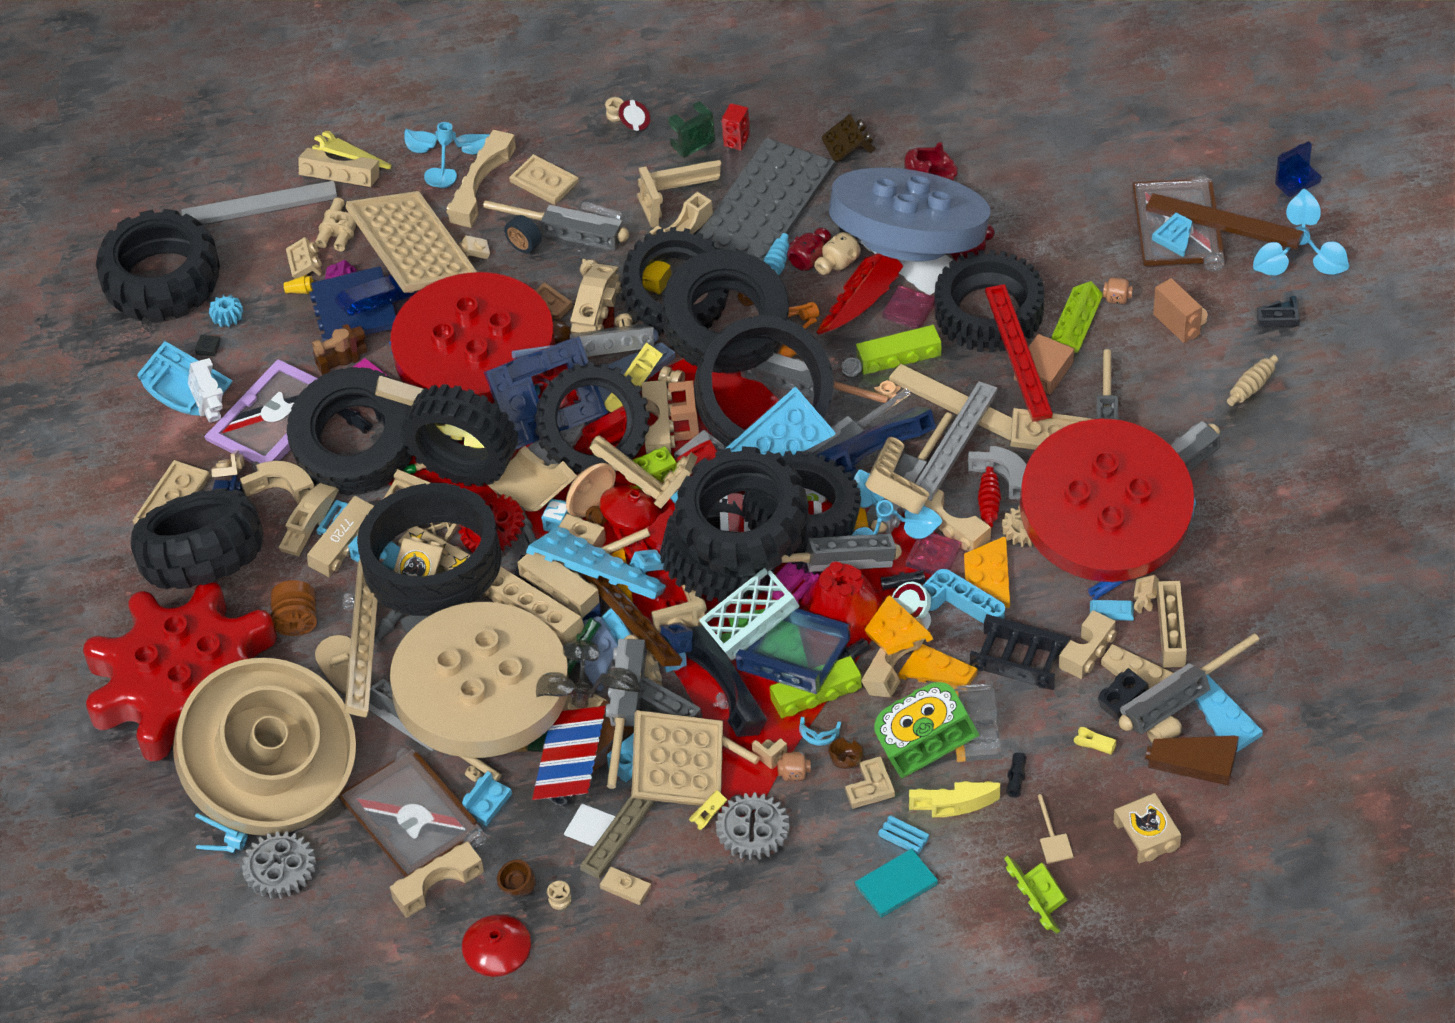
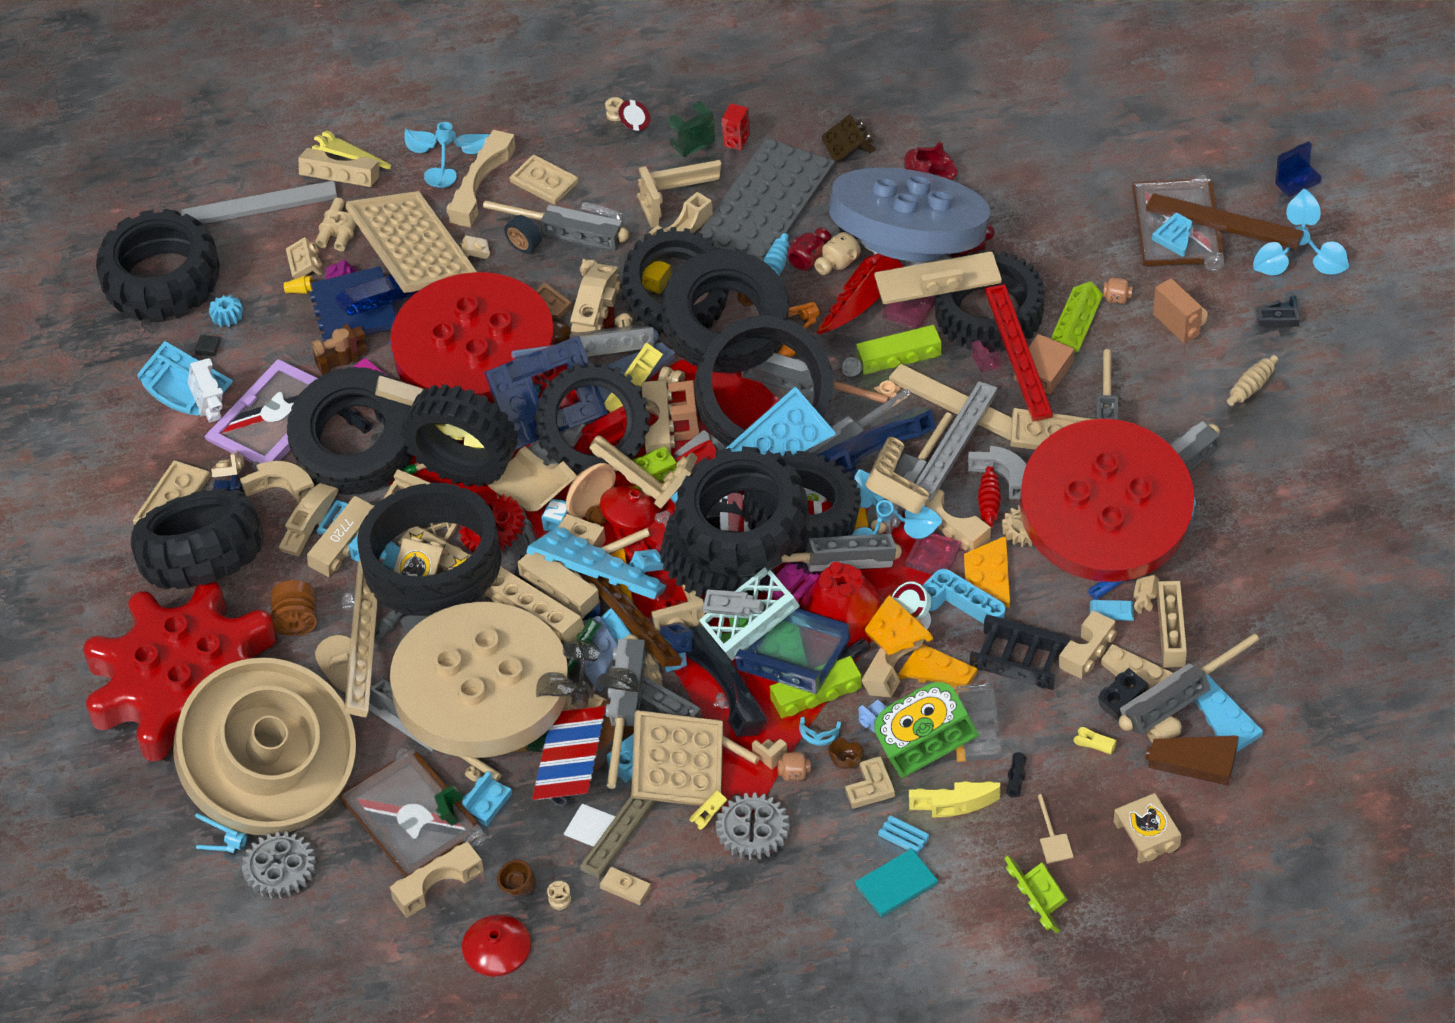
black pin [880,570,925,591] -> none
none -> dark green bracket [434,786,464,826]
none -> clear rock [654,510,670,526]
none -> light grey hinge [702,589,765,616]
none -> light blue bracket [858,700,887,732]
none -> tan bracket [875,252,1002,304]
none -> clear pink bracket [971,340,1000,373]

